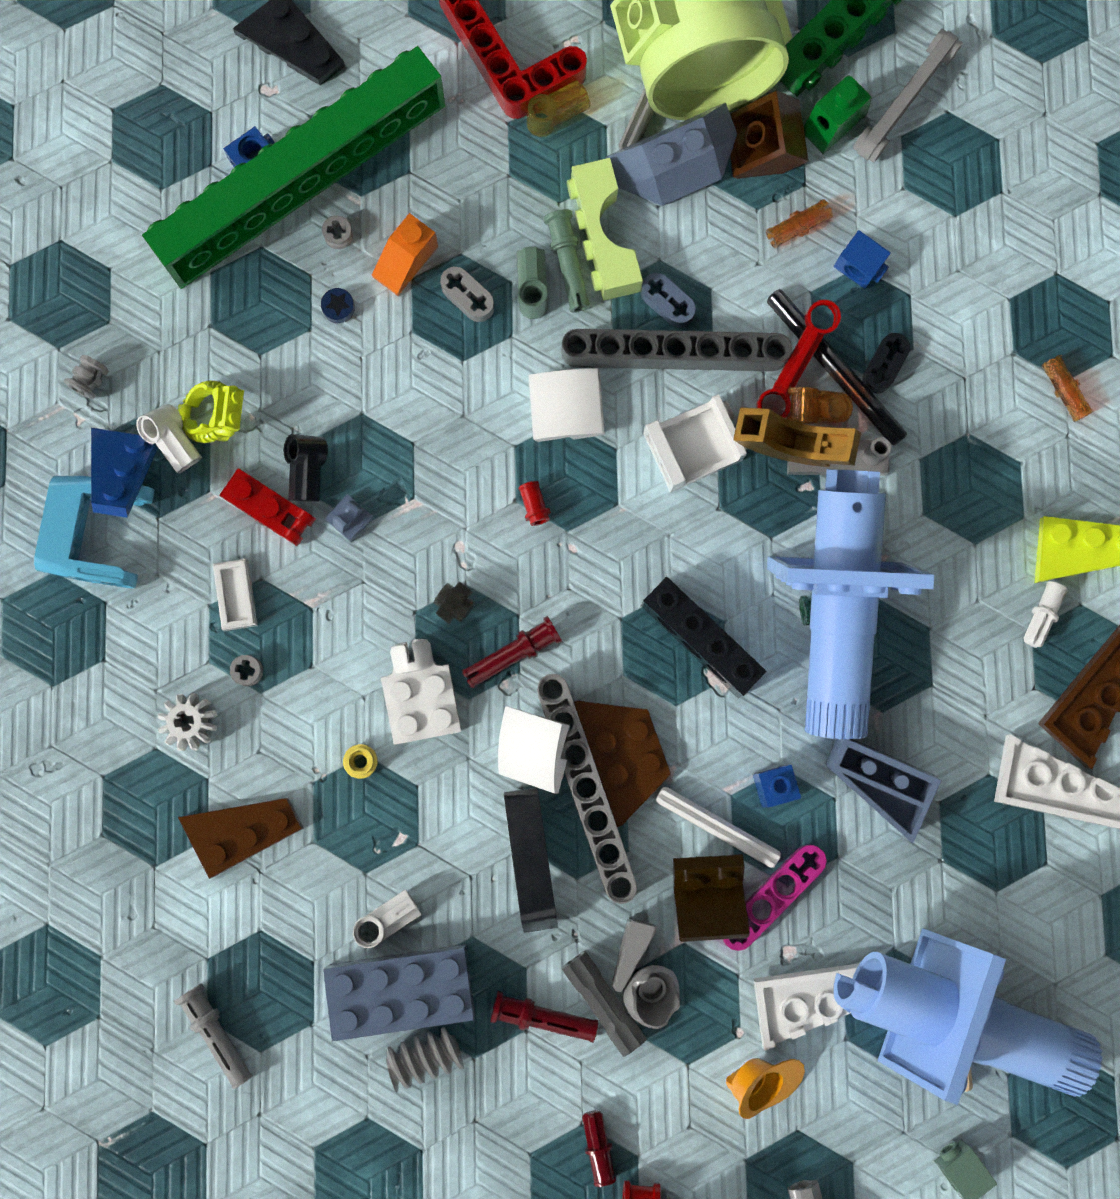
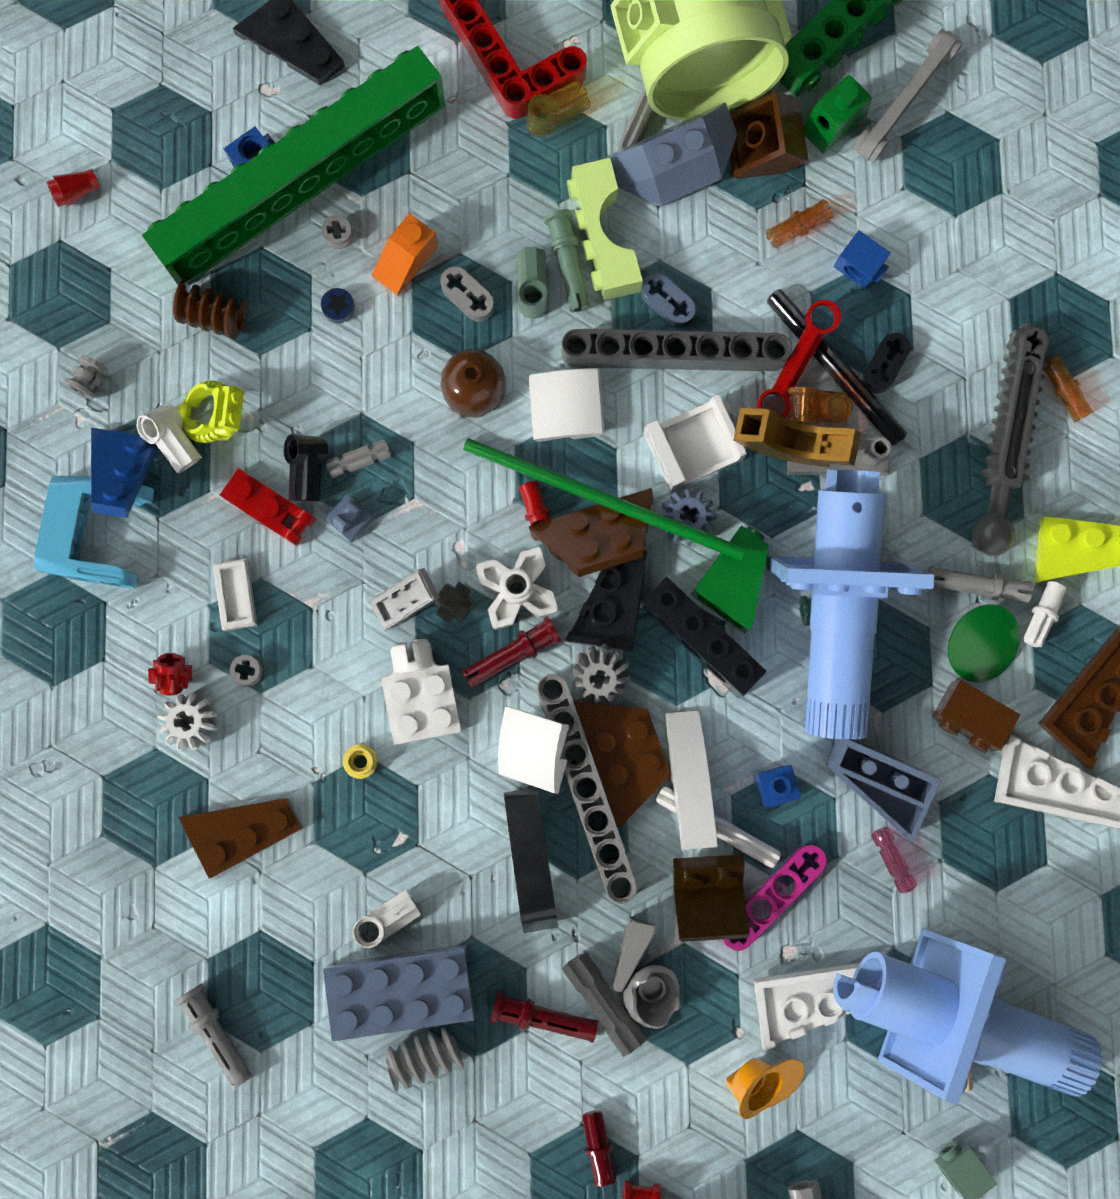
none -> red cone [46,169,100,207]
none -> red gear [148,653,192,696]
none -> reddish brown piece [173,281,249,339]
none -> light grey axle [326,439,391,478]
none -> plate [369,568,440,631]
none -> reddish brown cylinder [440,349,506,418]
none -> green piece [463,438,747,561]
none -> white plant [476,547,558,630]
none -> reddish brown wing [529,488,654,577]
none -> black wing [565,550,648,652]
none -> light grey gear [572,643,630,704]
none -> sand blue gear [661,488,717,546]
none -> white slope [665,711,718,850]
none -> green slope [691,525,769,634]
none -> clear pink axle [871,827,917,893]
none -> light grey pin [928,566,1033,603]
none -> reddish brown brick [932,680,1020,753]
none -> green shield [948,604,1020,683]
none -> dark grey gear [972,323,1050,556]

